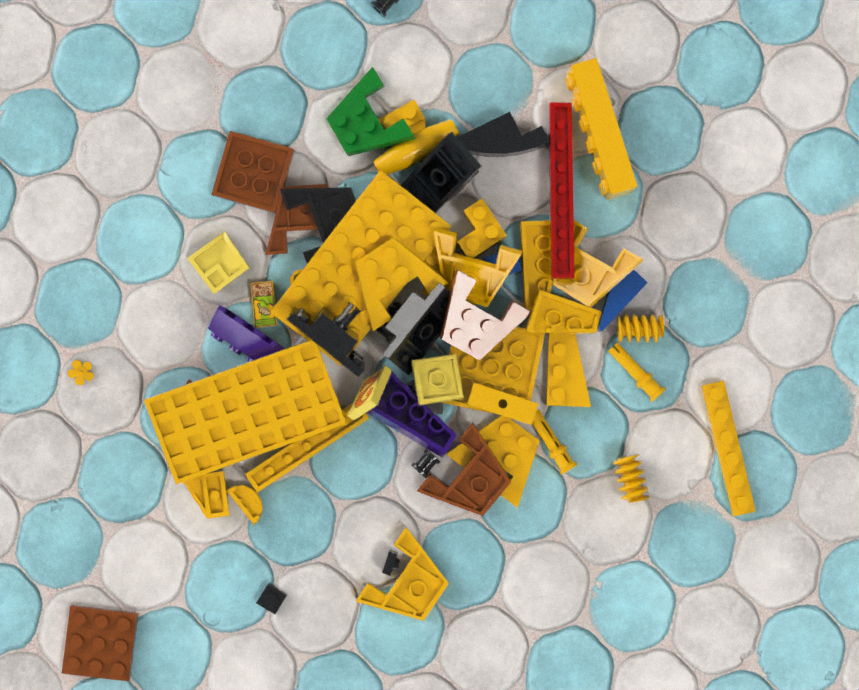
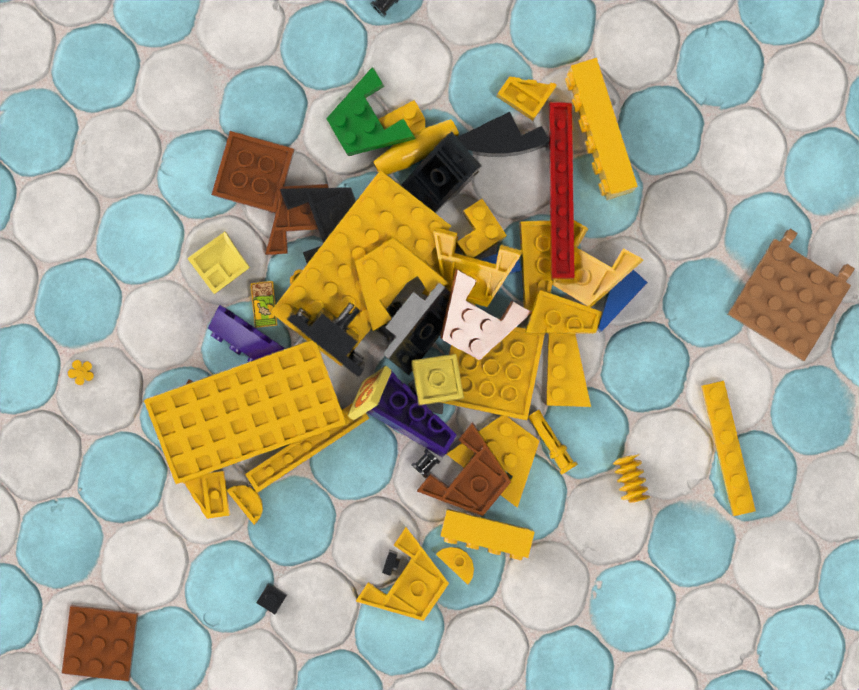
yellow tile [467,383,538,425] -> none
yellow pin [607,342,666,402] -> none
yellow piece [617,314,664,343] -> none
none -> yellow plate [435,547,474,584]
none -> yellow brick [440,509,535,560]
none -> yellow wing [496,76,557,121]
none -> medium nougat plate [727,229,855,361]

